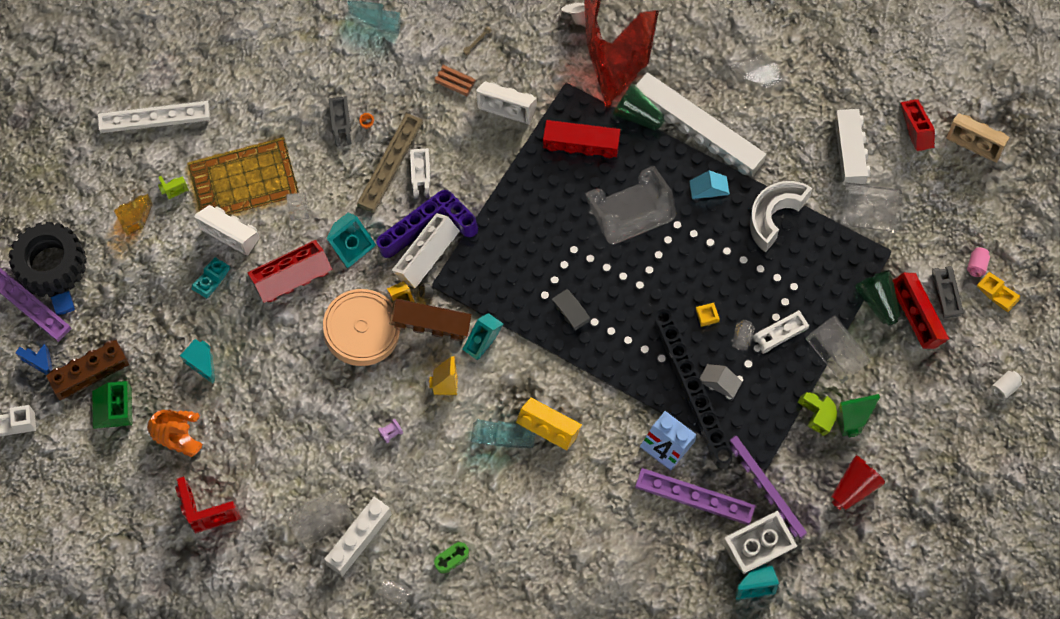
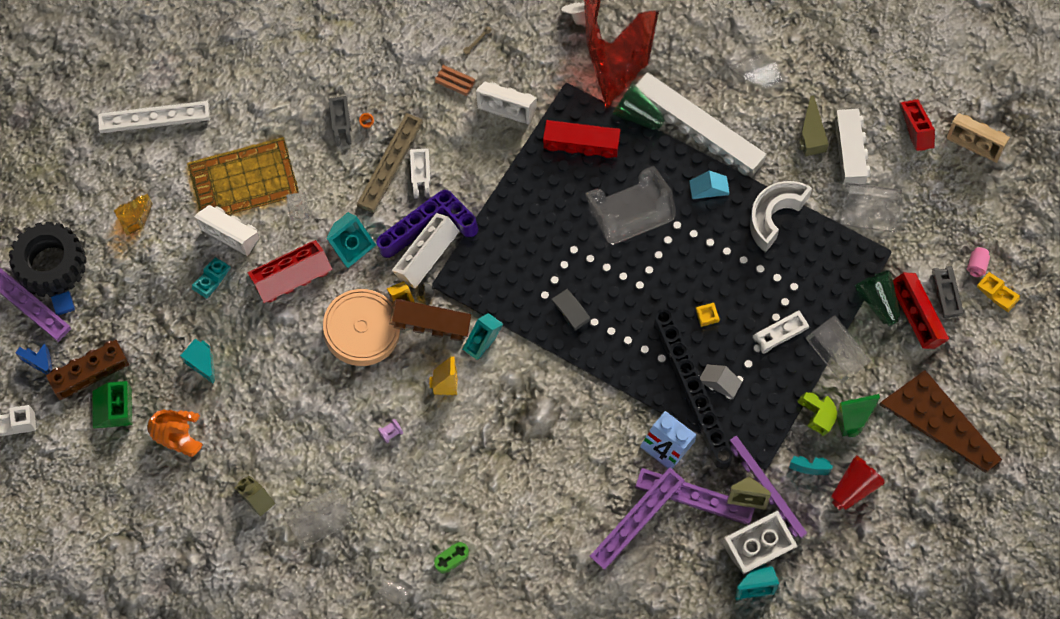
lime bracket [158,176,189,199] -> none
red bracket [175,476,241,534] -> none
white brick [324,497,392,577] -> none
clear light blue slope [347,0,402,34] -> none
clear light blue slope [471,419,535,448] -> none
yellow brick [516,398,582,451] -> none
clear brick [732,320,755,350] -> none
white brick [991,371,1022,401] -> none
none -> olive slope [234,475,276,517]
none -> medium lavender plate [590,468,685,570]
none -> olive slope [727,476,771,509]
none -> teal slope [789,456,834,475]
none -> olive slope [798,95,828,157]
none -> reddish brown wing [879,370,1002,473]

